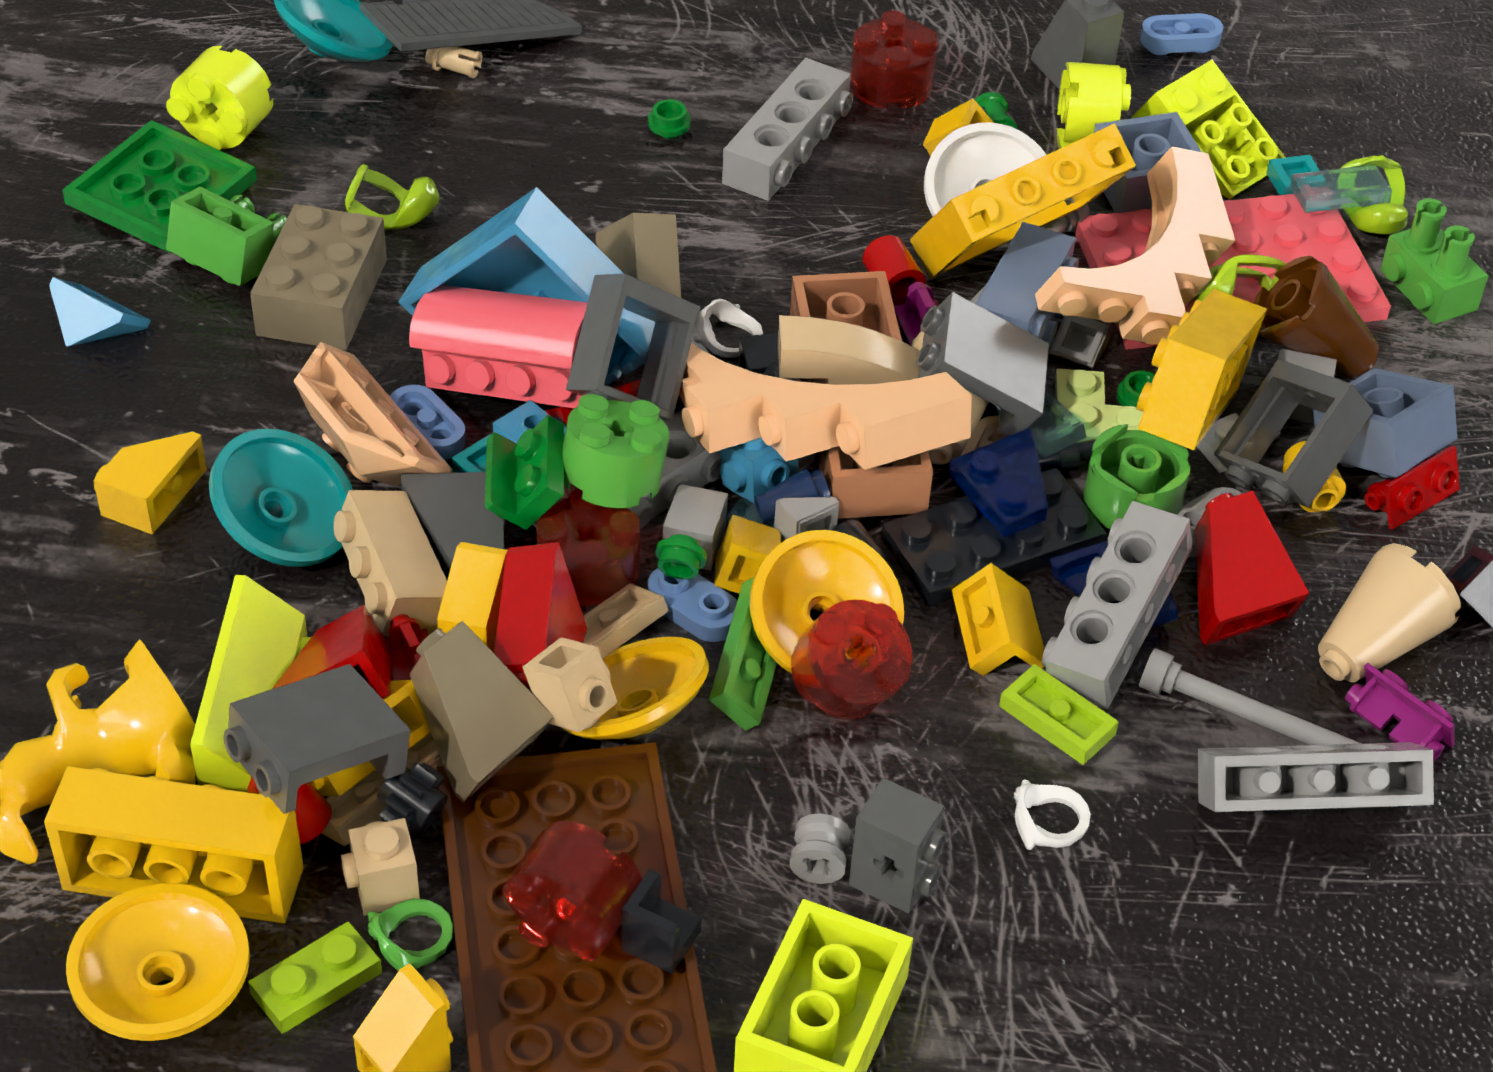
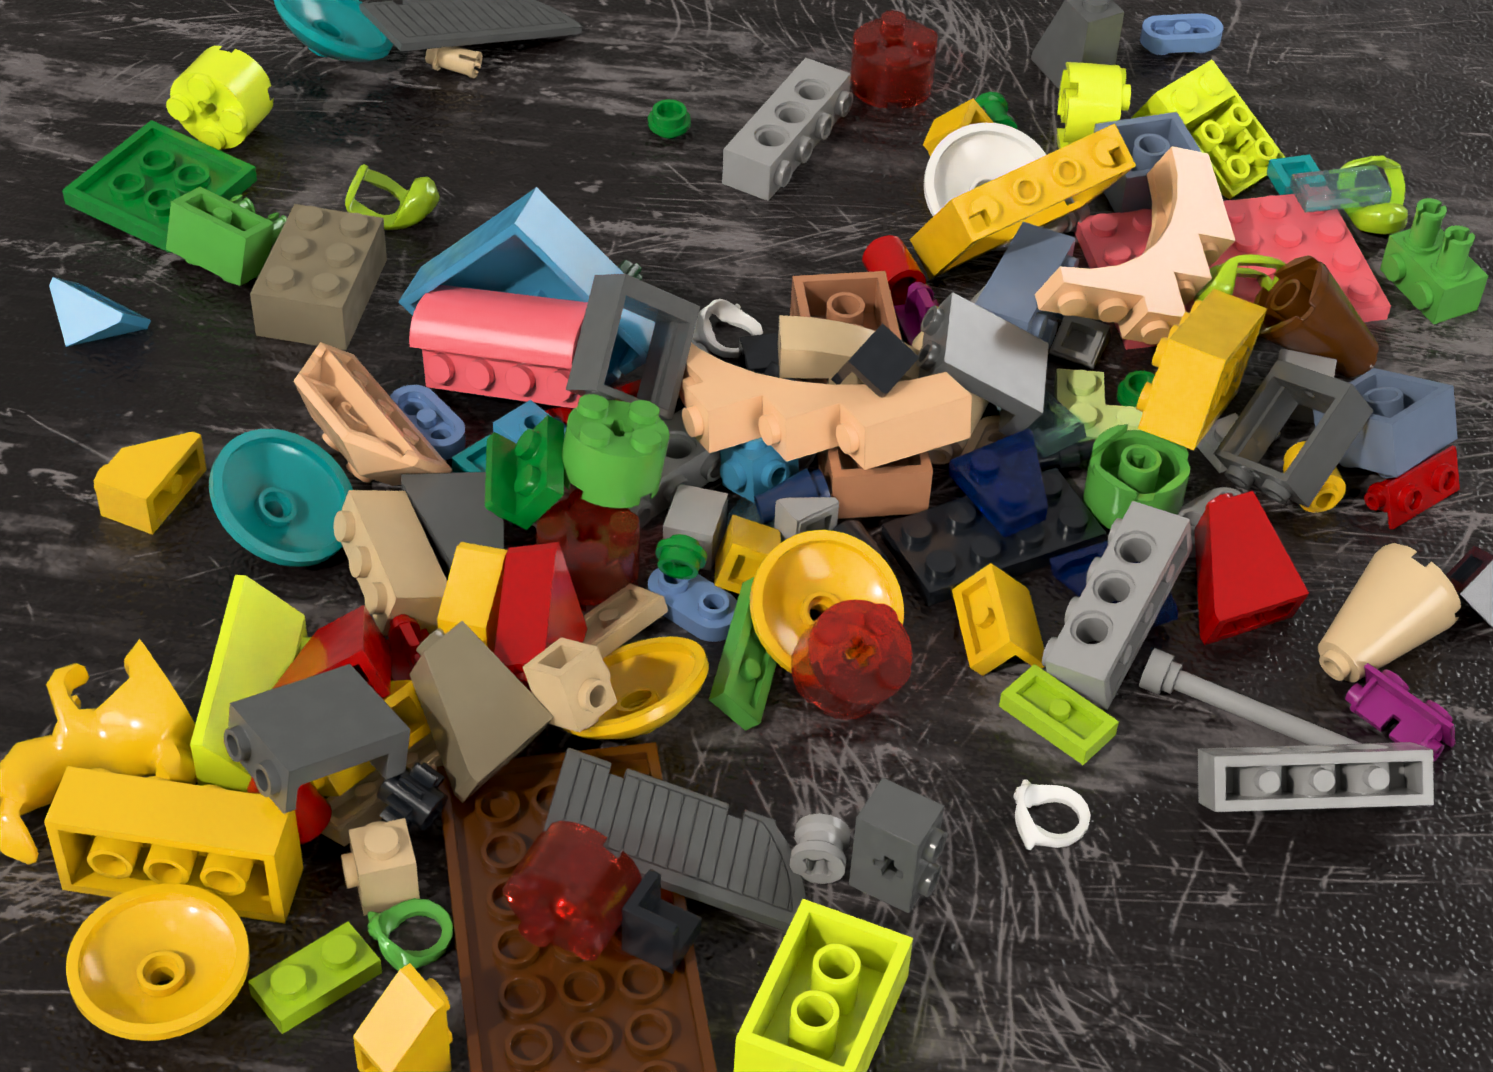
dark tan slope [595,213,681,298] -> none
none -> dark grey piece [539,747,806,931]
none -> black panel [831,323,920,397]

